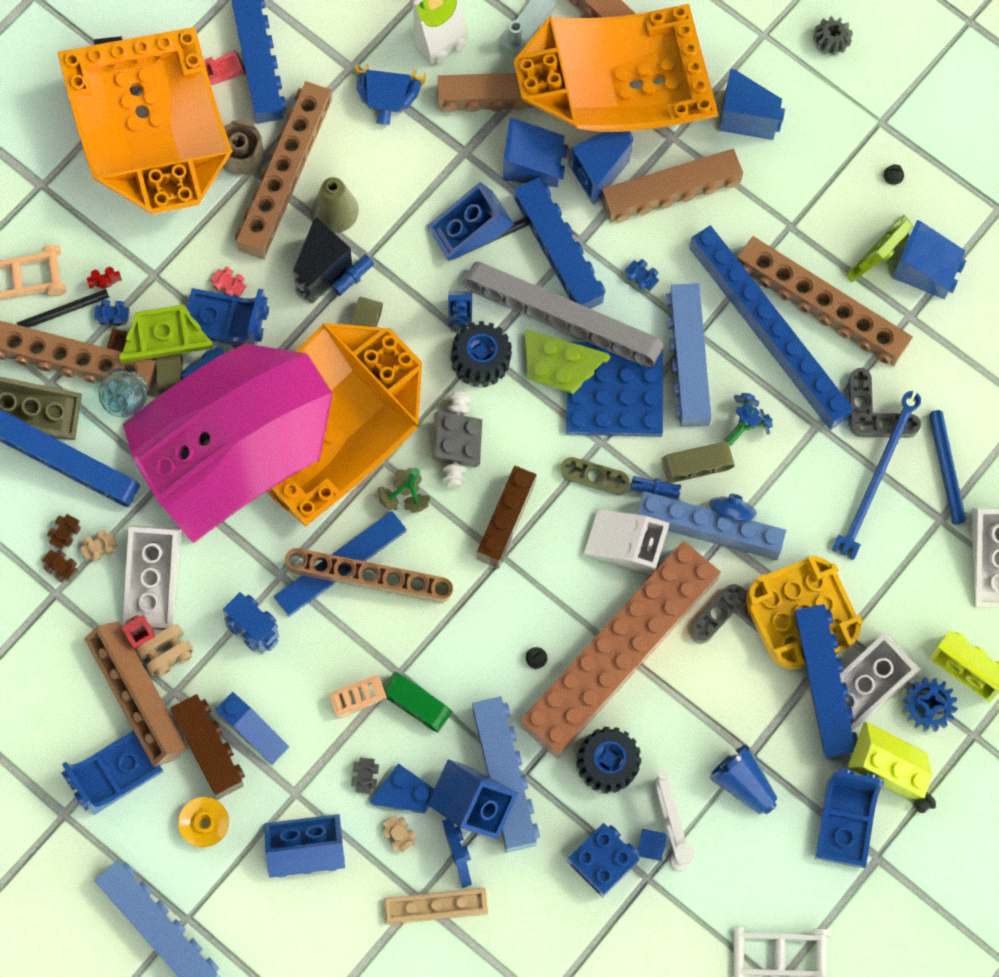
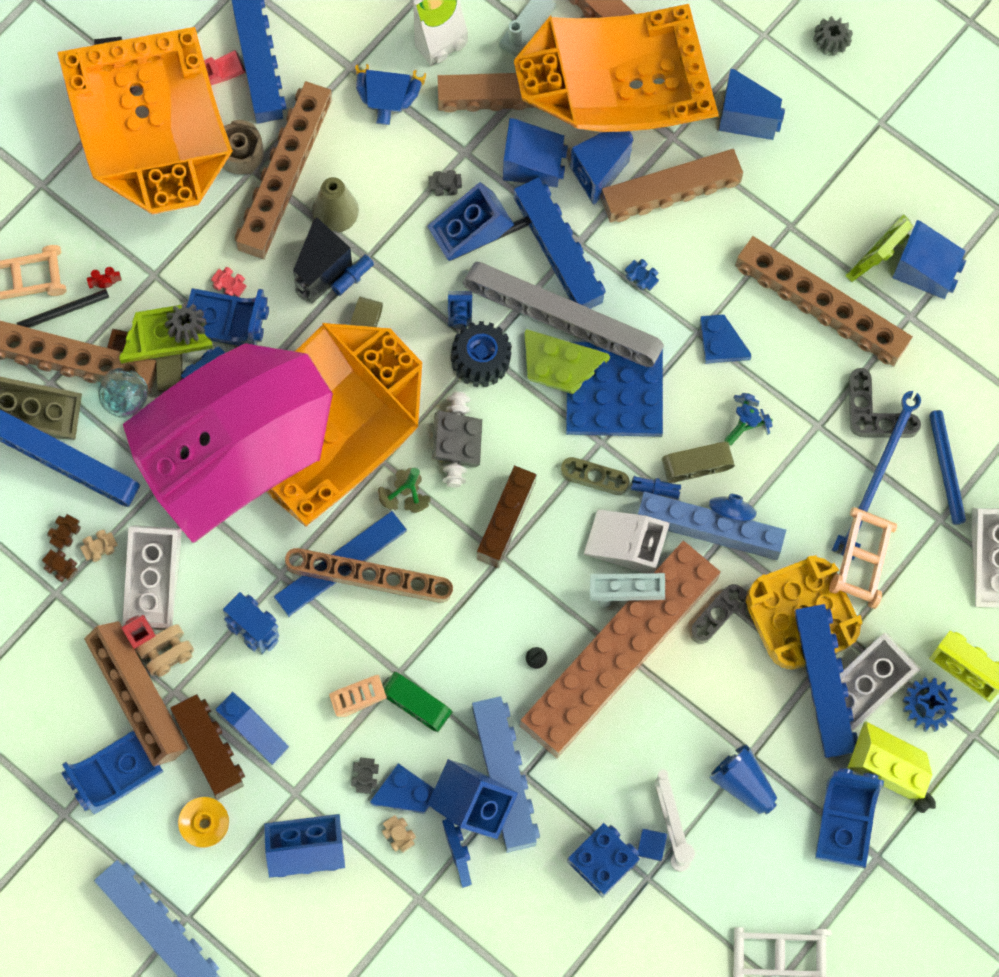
blue piece [94,300,130,326] -> none
tan tile [384,888,488,925] -> none
black wheel [576,727,641,794] -> none
medium blue brick [665,283,711,427] -> none
blue brick [689,225,853,430] -> none
black piece [884,164,905,185] -> none
none -> dark grey gear [165,302,207,345]
none -> dark grey piece [428,170,462,196]
none -> light aqua piece [590,573,665,608]
none -> blue wing [700,314,752,364]
none -> light nougat piece [829,507,897,609]

